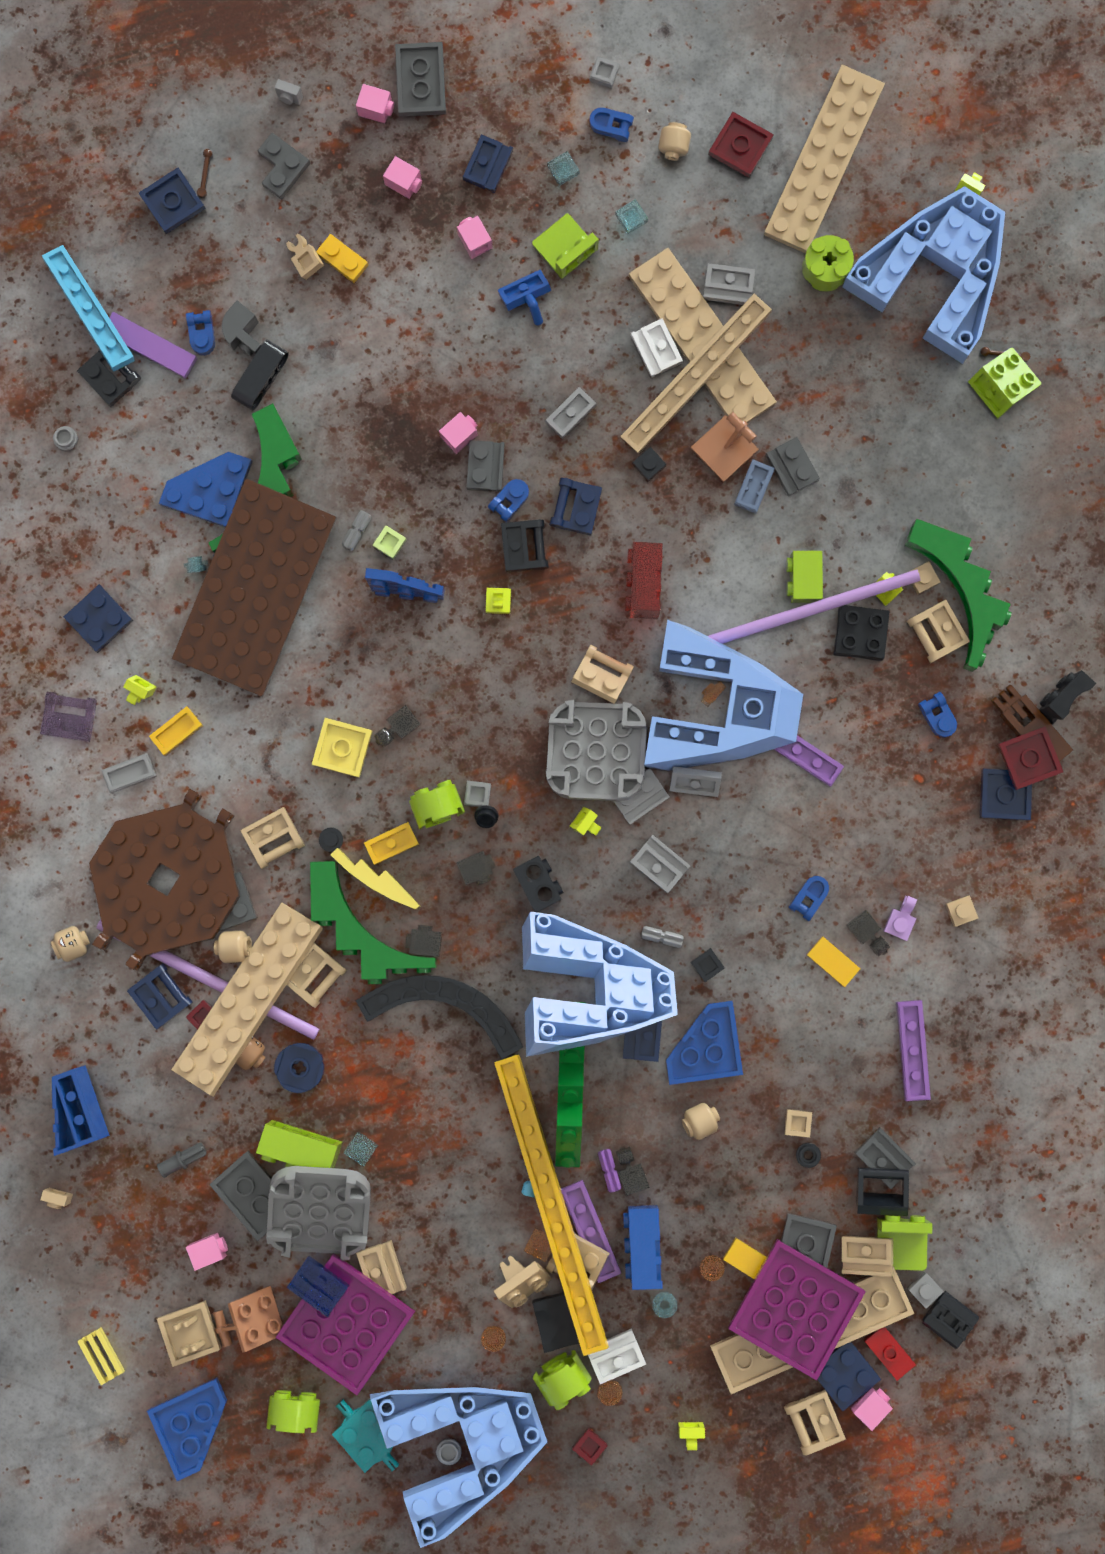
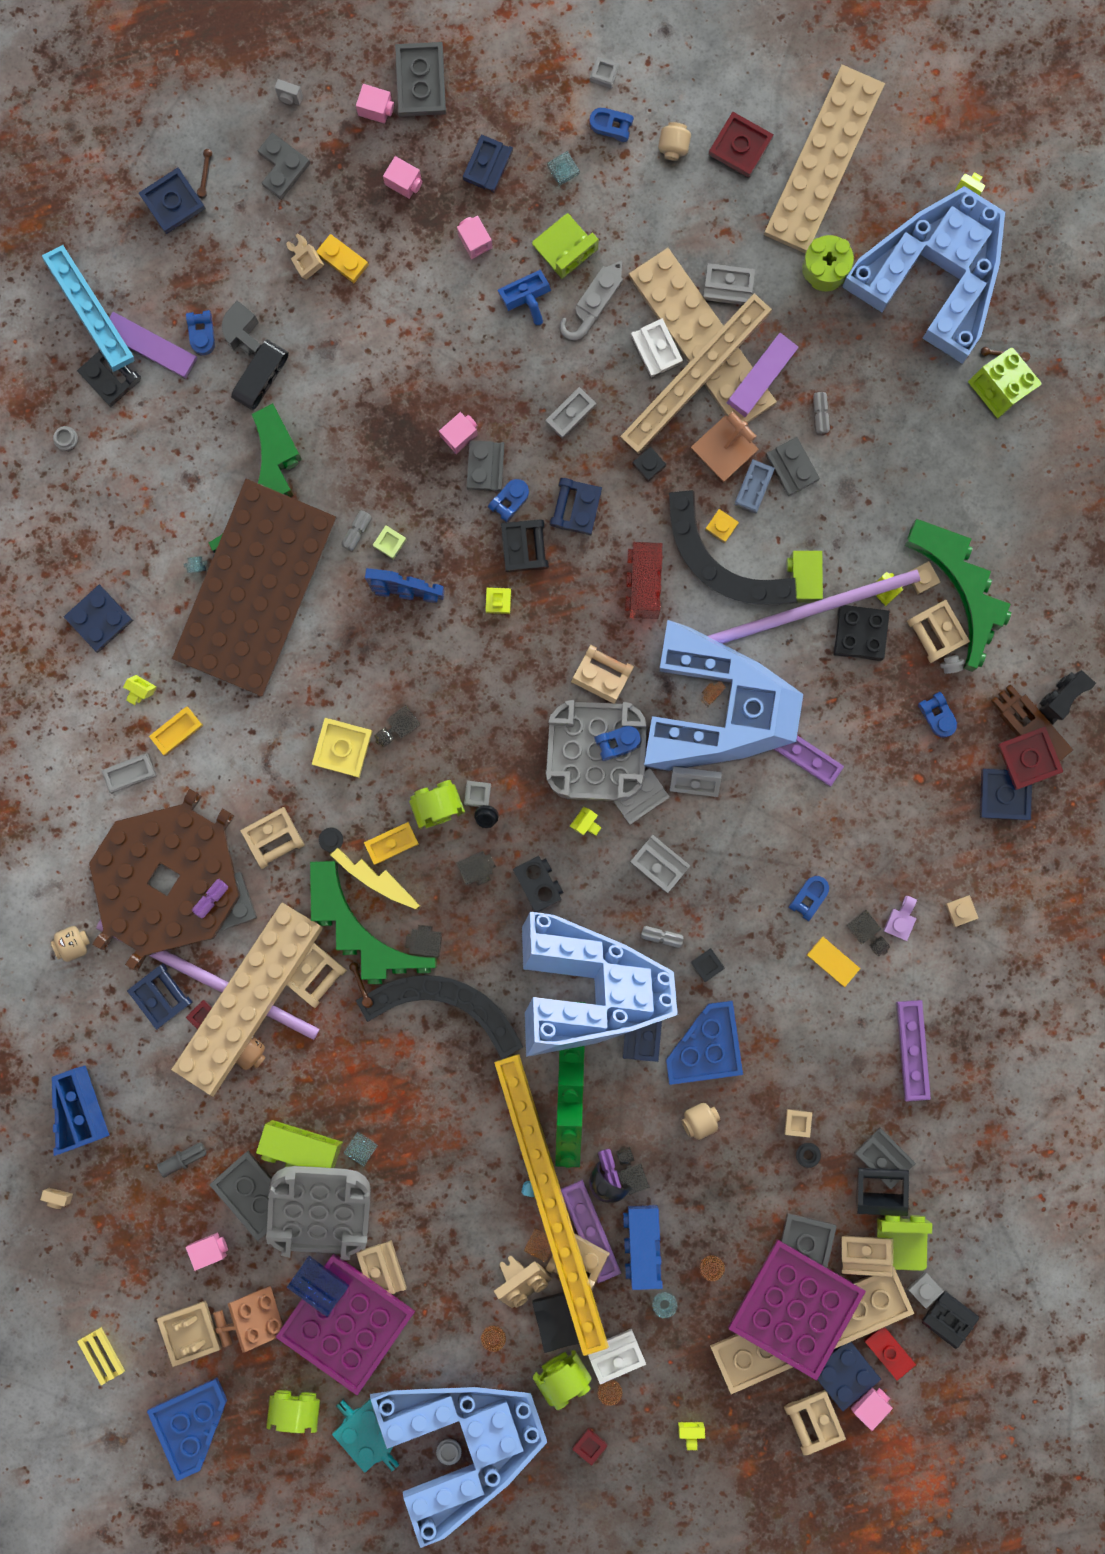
clear purple plate [40,691,97,742] -> none
blue plate [159,452,252,527] -> none
tan head [214,931,252,963] -> none
dark blue plate [274,1043,325,1093] -> none
clear light blue plate [615,199,648,234] -> none
yellow tile [723,1237,767,1279] -> none
none -> medium lavender piece [192,879,228,918]
none -> reddish brown hinge [349,962,373,1008]
none -> light grey plate [560,260,623,340]
none -> black helmet [589,1162,632,1203]
none -> blue plate [594,726,641,761]
none -> black plate [669,490,798,605]
none -> yellow plate [705,509,739,544]
none -> medium lavender tile [726,333,798,417]
none -> light grey piece [813,392,830,434]
none -> light grey plate [940,655,965,674]

